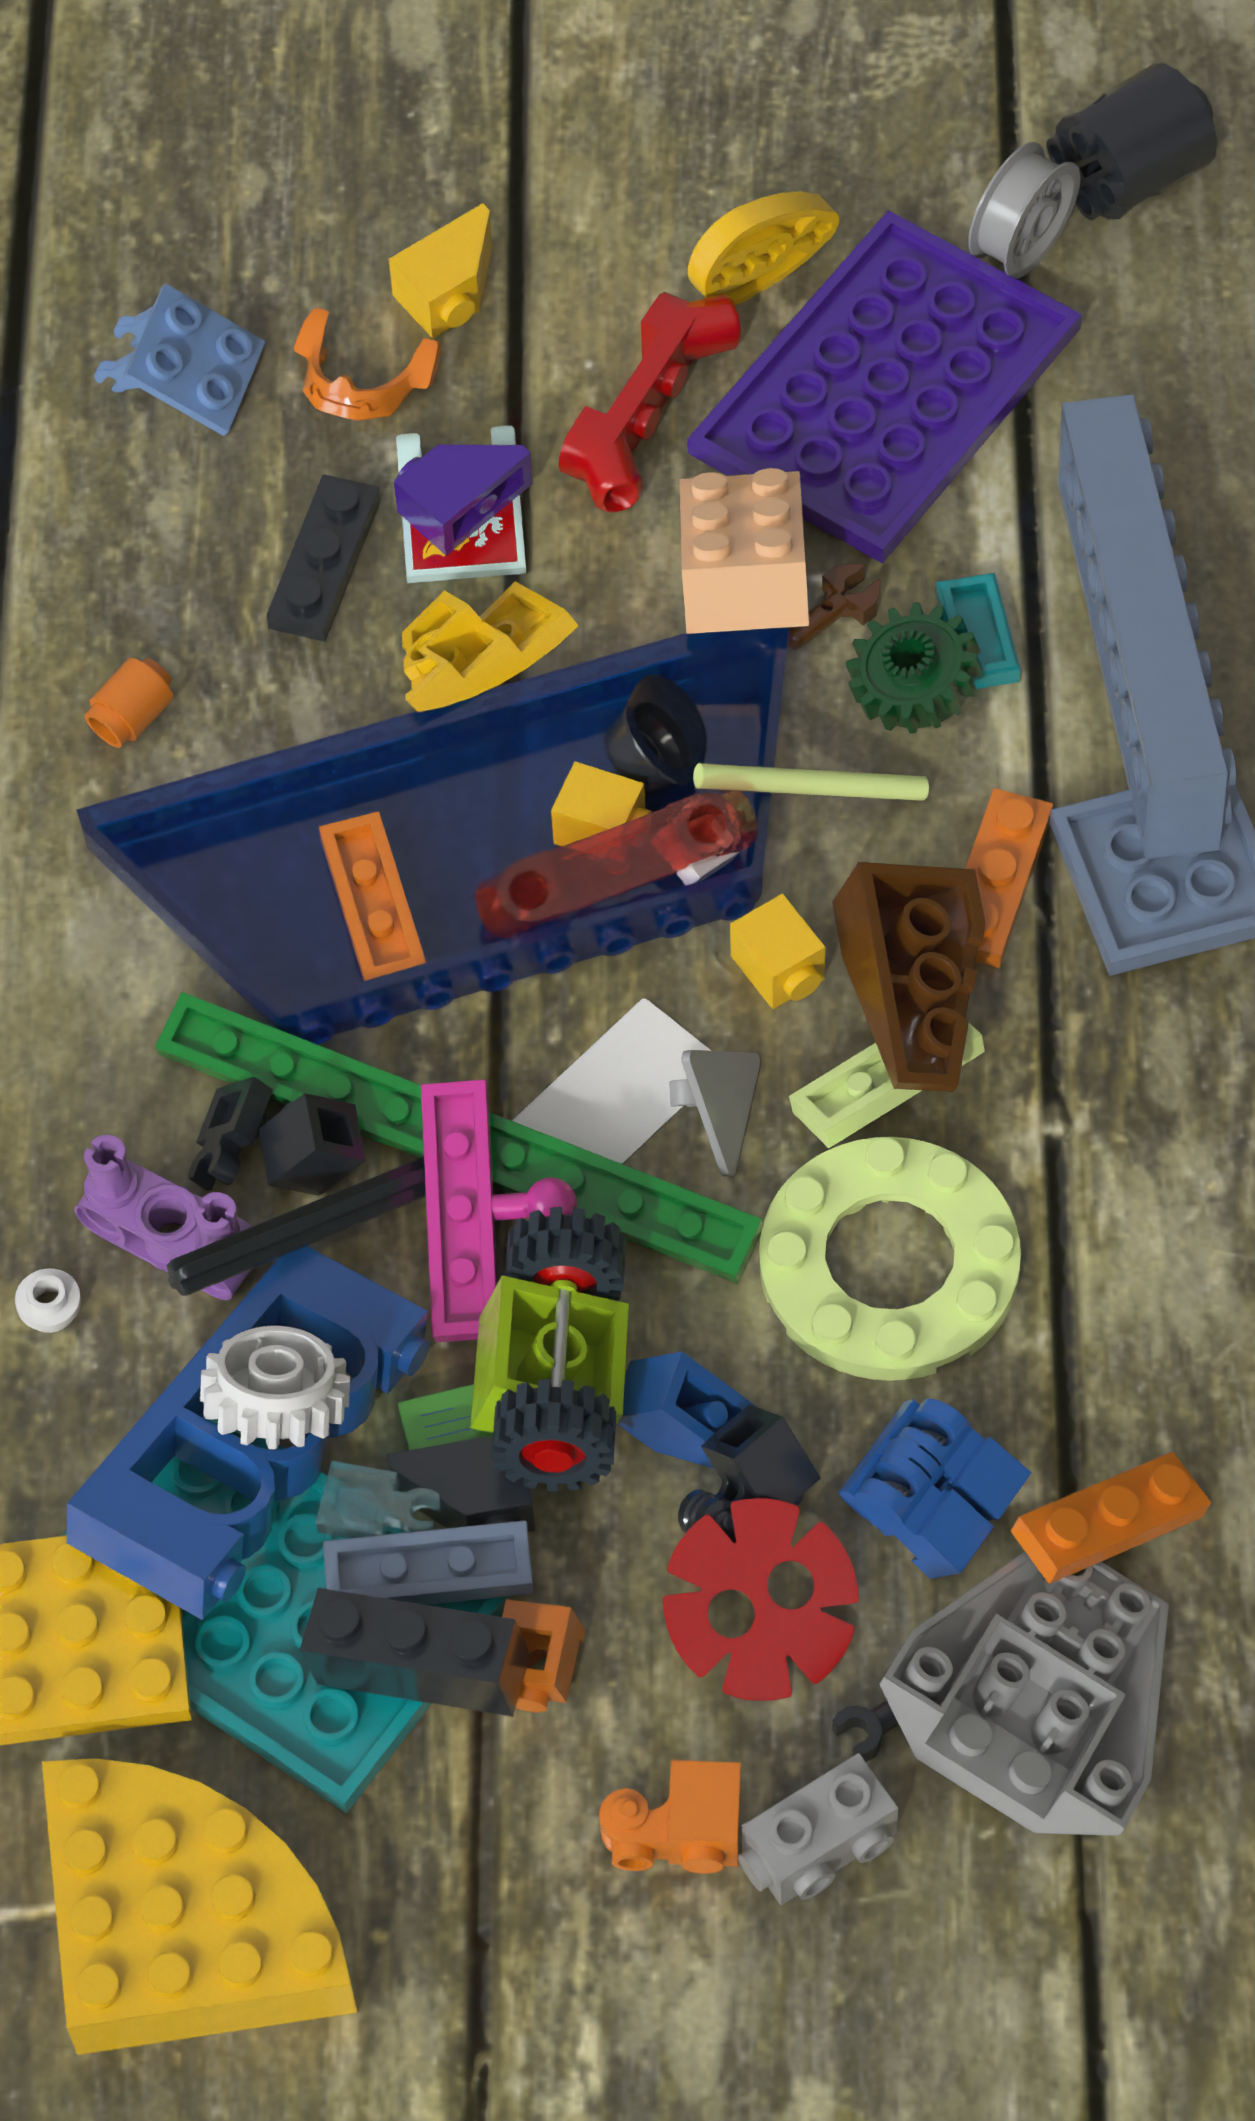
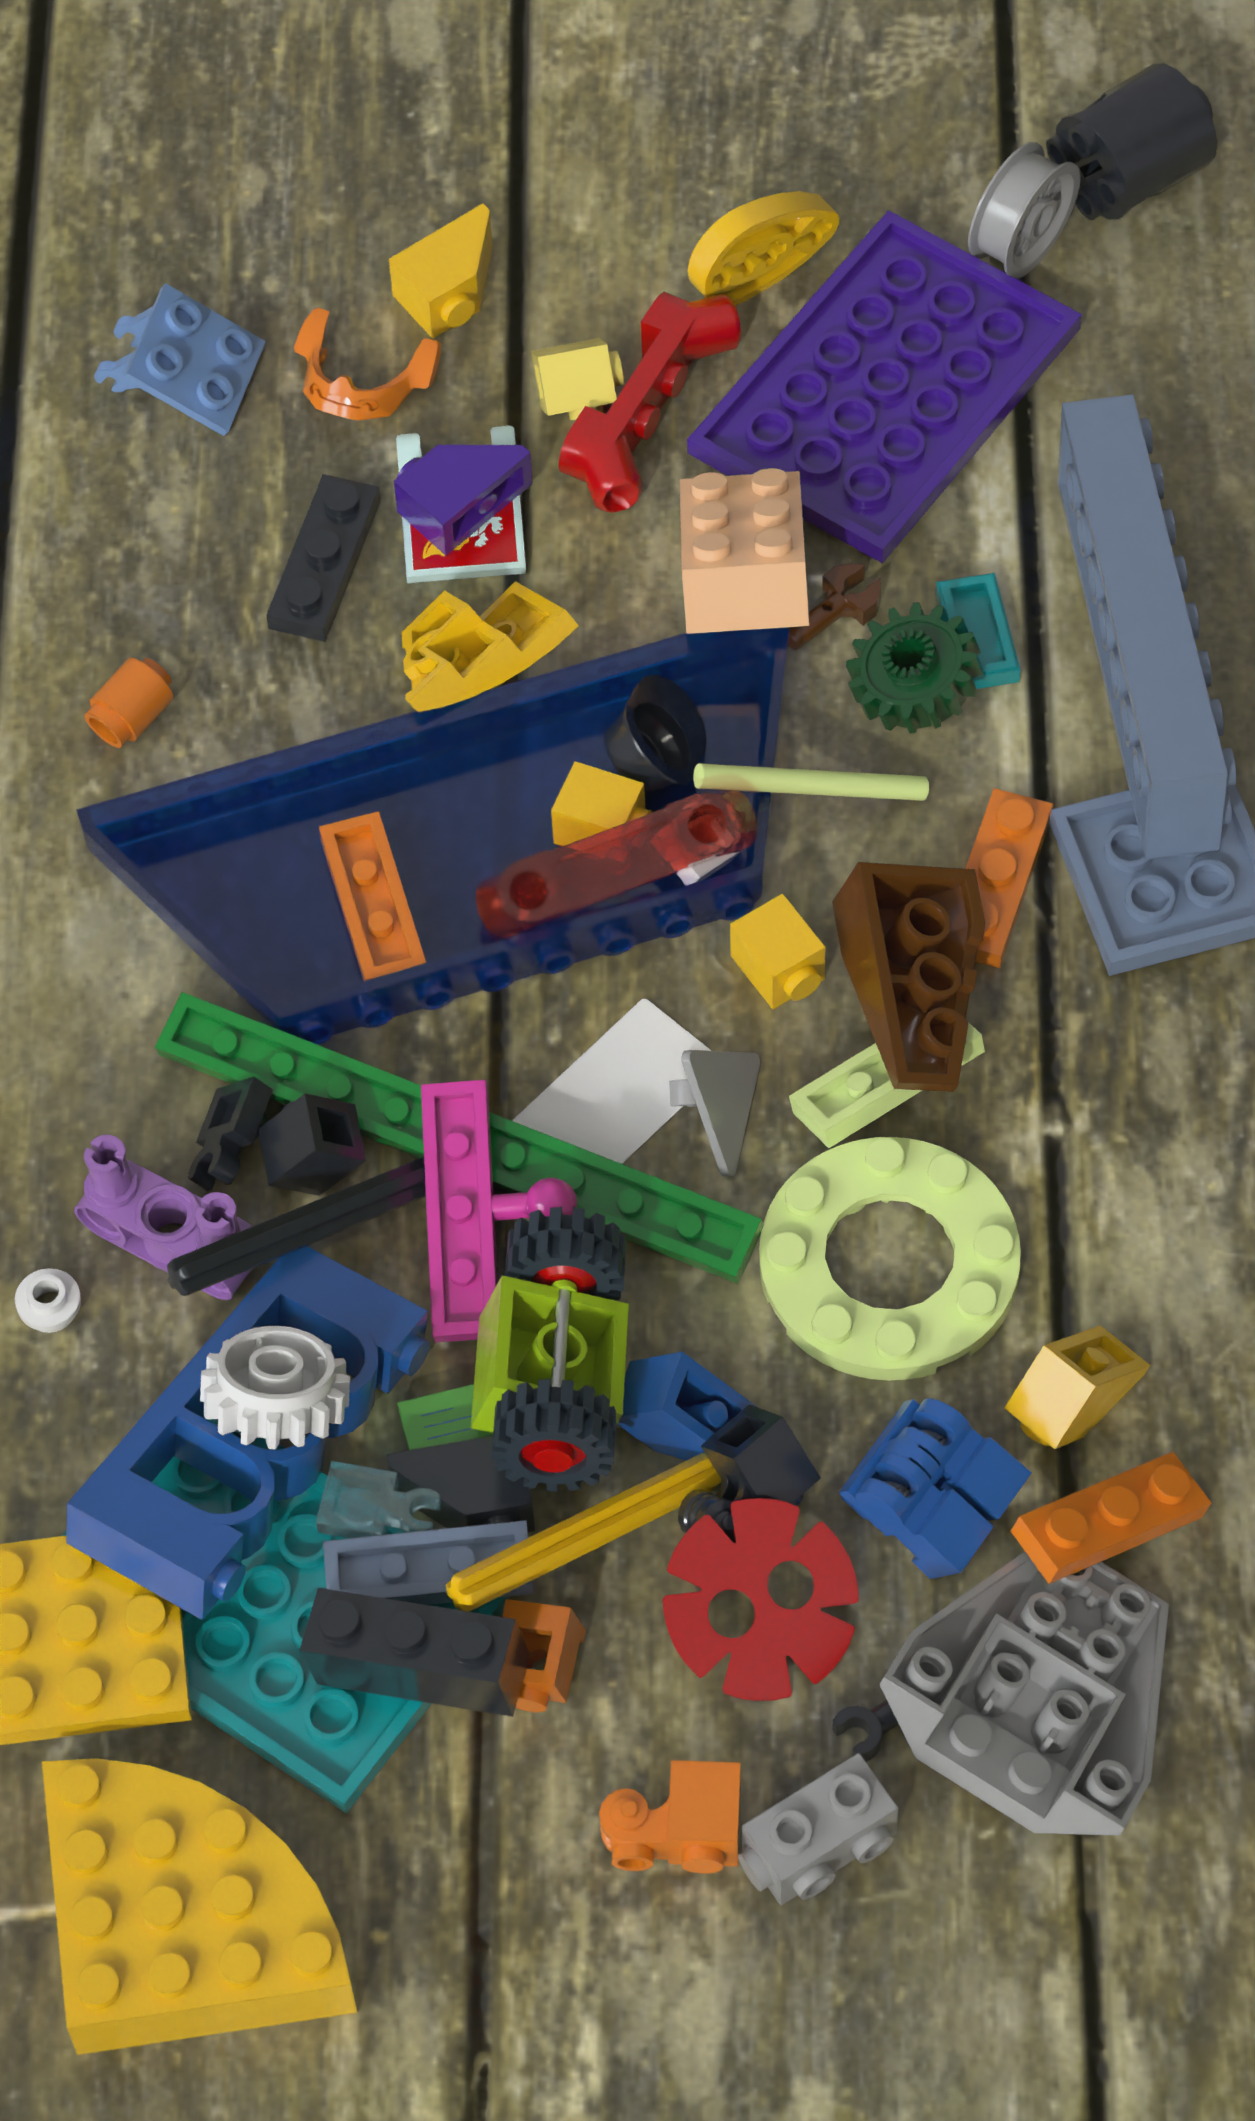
none -> yellow axle [446,1453,722,1612]
none -> light yellow brick [531,338,624,420]
none -> yellow slope [1004,1325,1151,1449]

